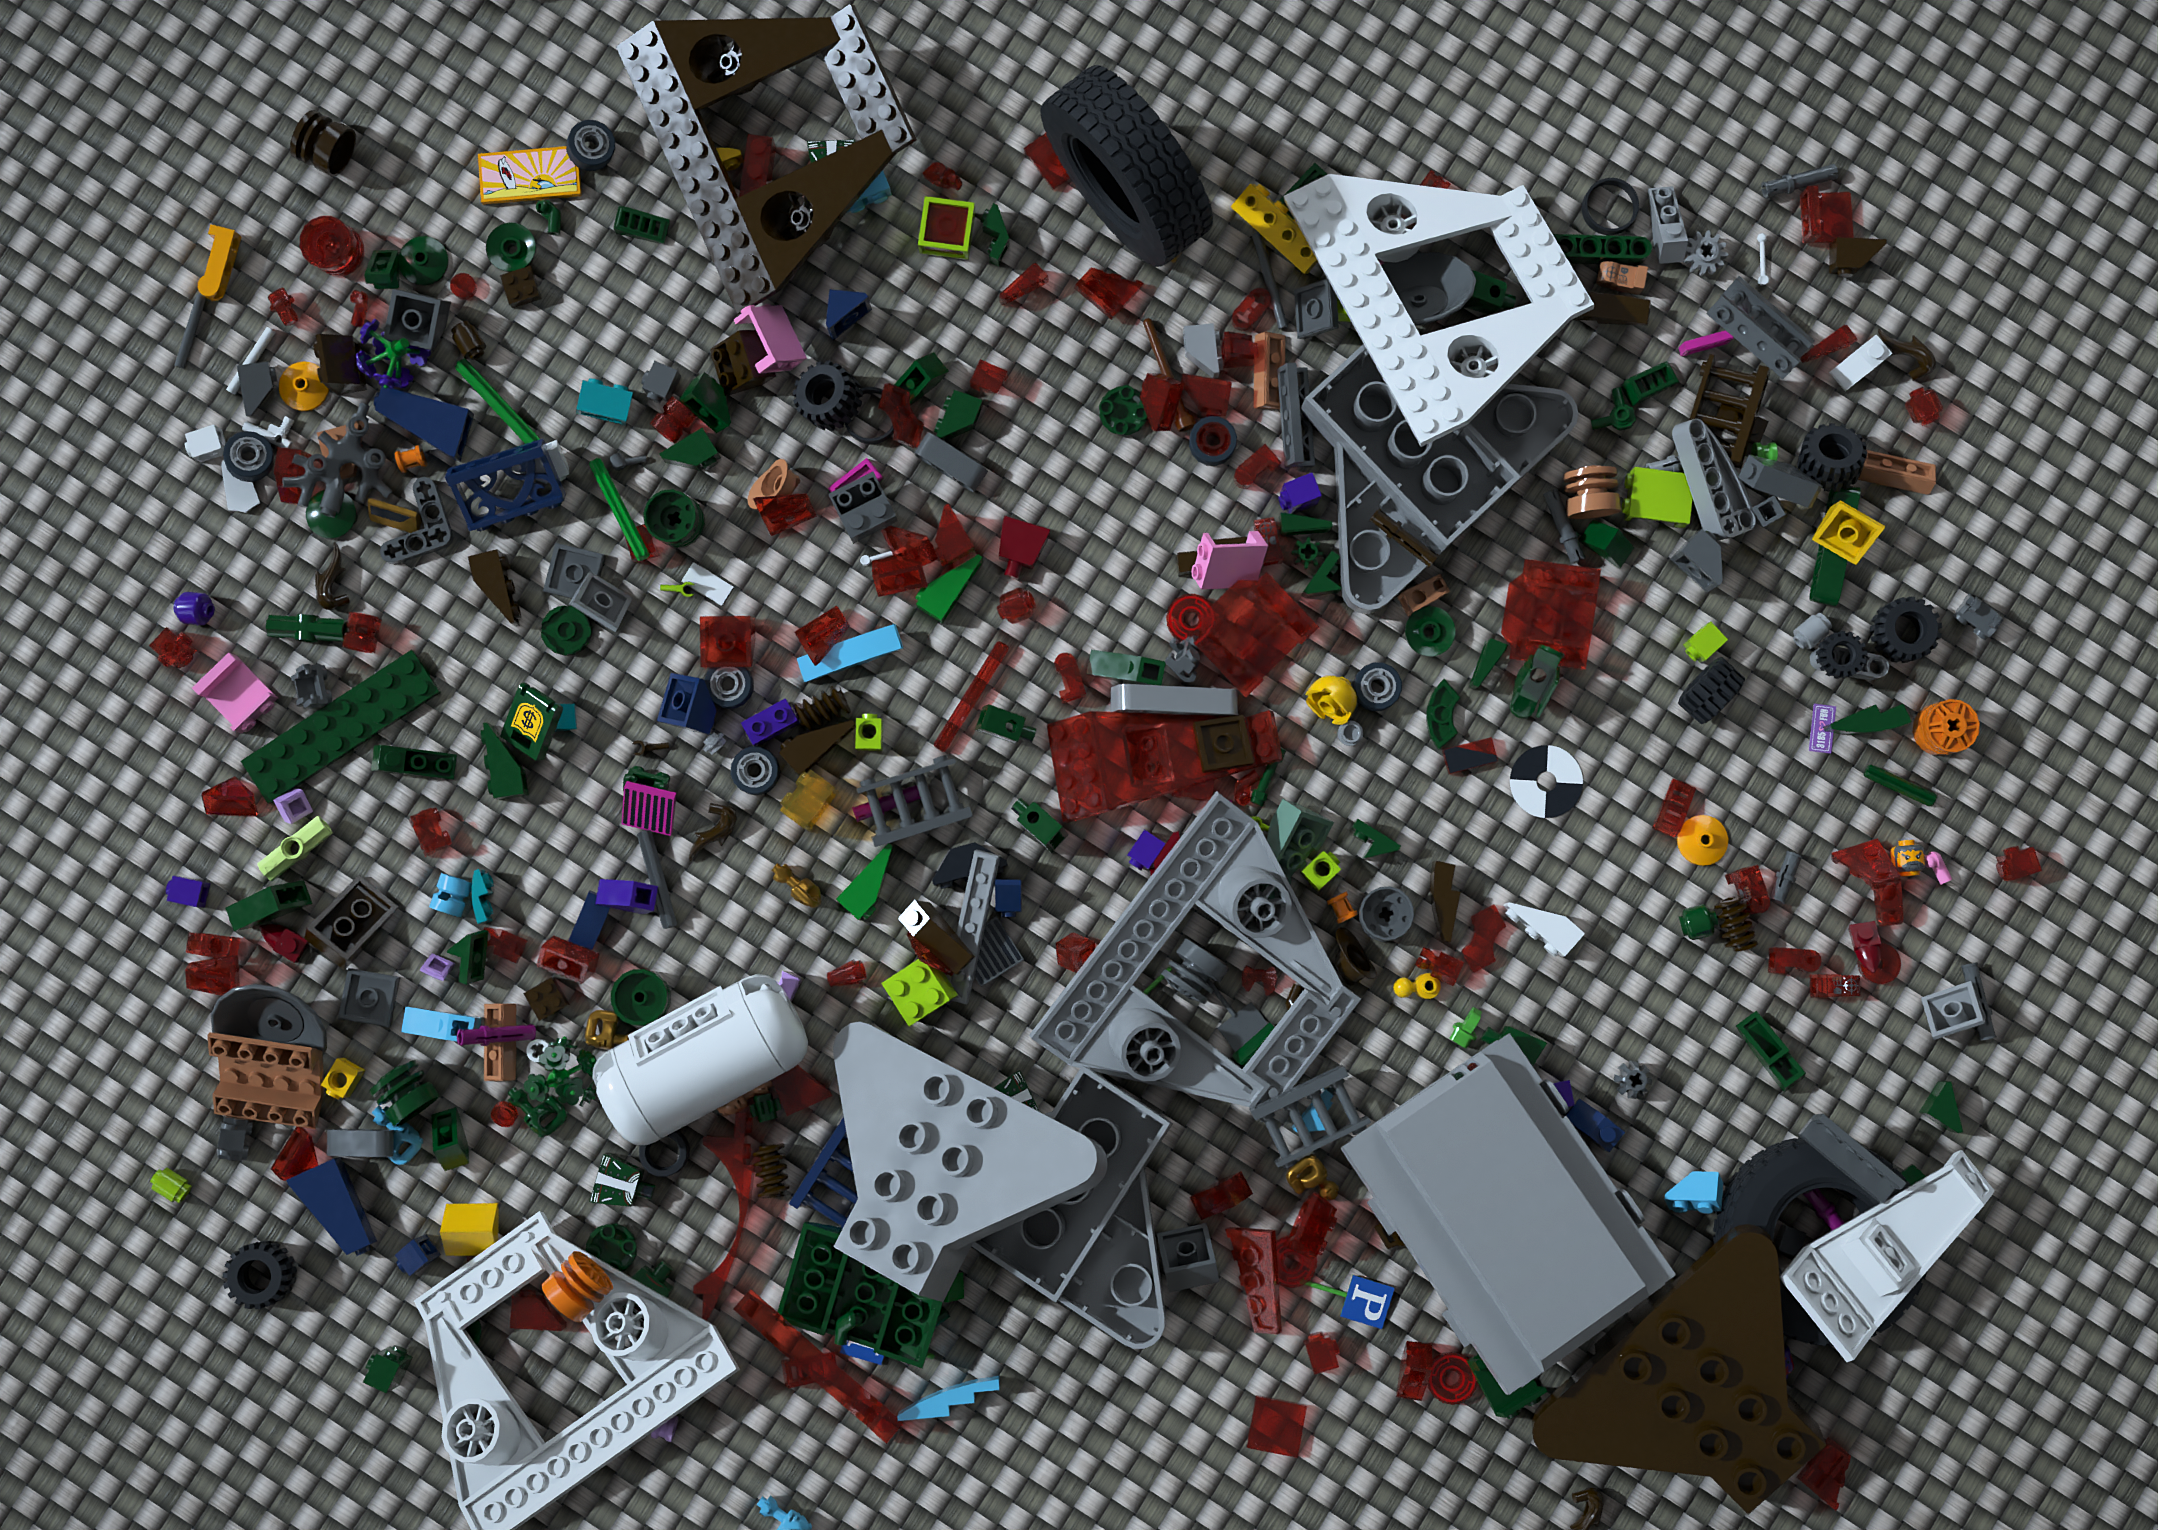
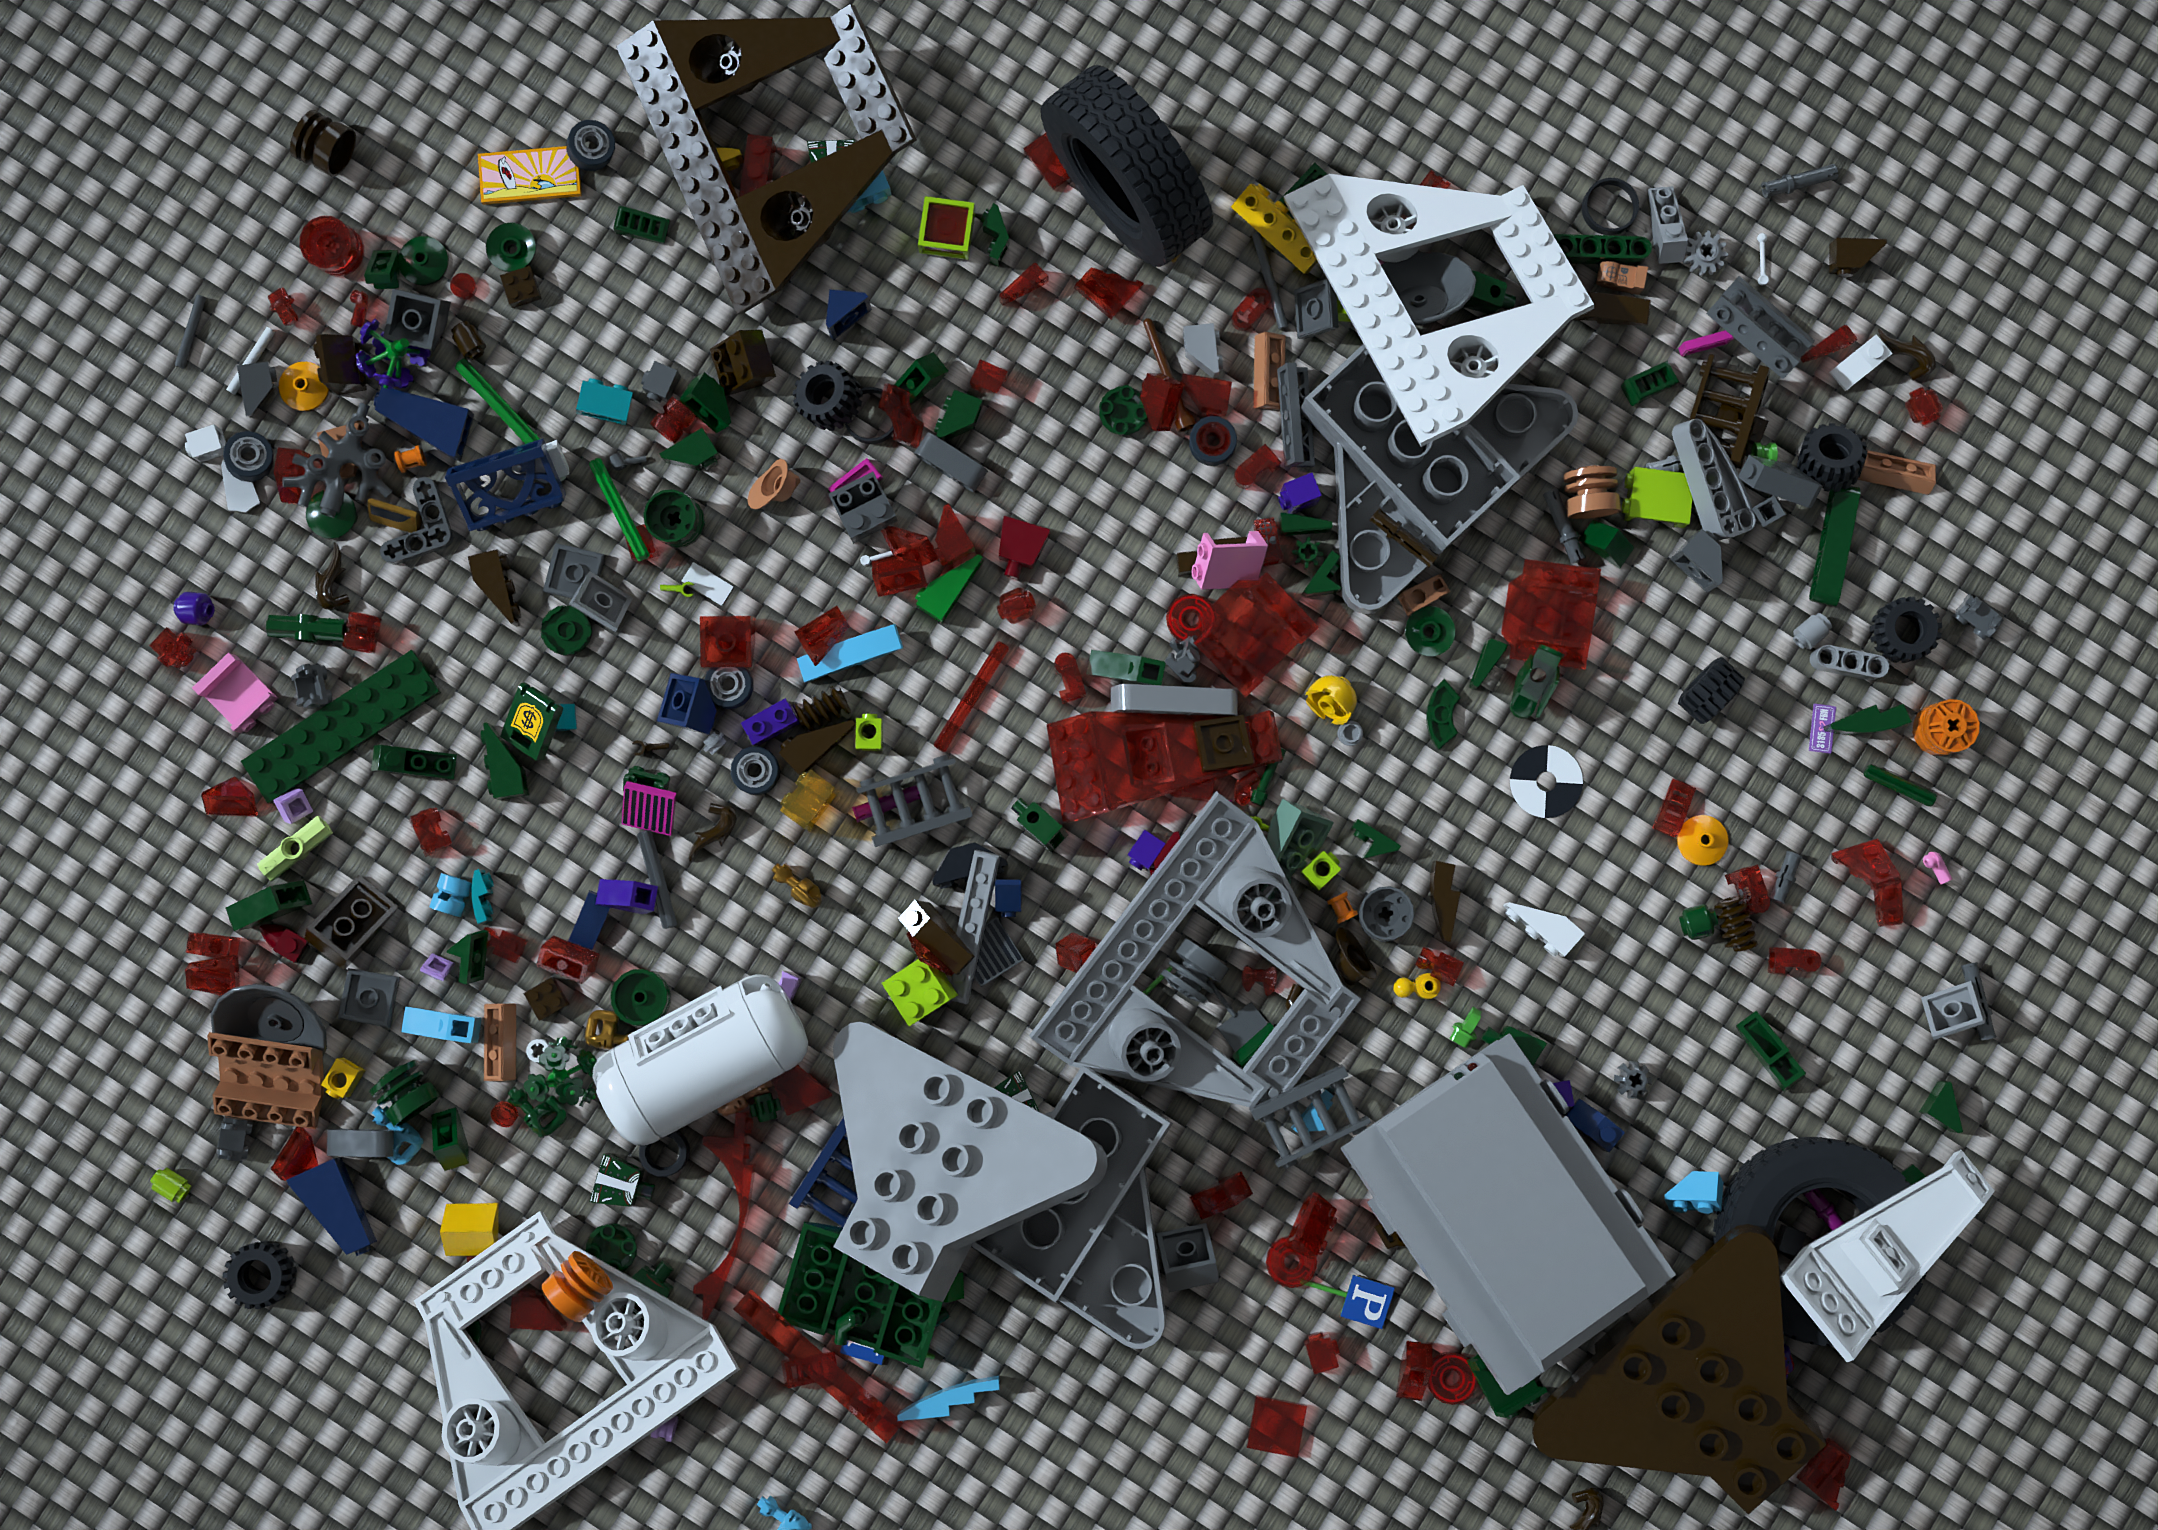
dark purple brick [166,876,211,908] -> none
light orange leg [197,224,242,301] -> none
white hose [242,416,294,451] -> none
dark green brick [363,1345,413,1393] -> none
dark blue slope [395,1234,441,1276] -> none
magenta pin [457,1024,536,1046] -> none
dark green arm [536,200,562,236] -> none
bright pink panel [734,304,807,374] -> none
clear red wing [753,494,817,536] -> none
dark brown piece [753,1143,790,1199] -> none
clear red cone [827,959,867,987] -> none
green slope [836,843,894,921] -> none
clear red piece [922,162,962,191] -> none
dark green torso [975,704,1037,743] -> none
clear red slope [1221,331,1258,369] -> none
clear red wing [1225,1227,1282,1335] -> none
pearl gold piece [1286,1154,1339,1200] -> none
wheel [1353,662,1402,711] -> none
black tile [1442,737,1498,775] -> none
clear red tile [1461,904,1506,973] -> none
dark green piece [1591,387,1636,431] -> none
lime brick [1683,621,1728,663] -> none
dark grey fence [1798,1114,1906,1203] -> none
clear red bracket [1800,186,1854,244] -> none
clear red leg [1810,974,1861,998] -> none
yellow slope [1812,500,1885,565] -> none
black tyre [1816,631,1868,679] -> none
dark red plate [1848,921,1881,973] -> none
clear red piece [1857,943,1901,984] -> none
head [1890,840,1926,877] -> none
clear red brick [1996,845,2042,881] -> none

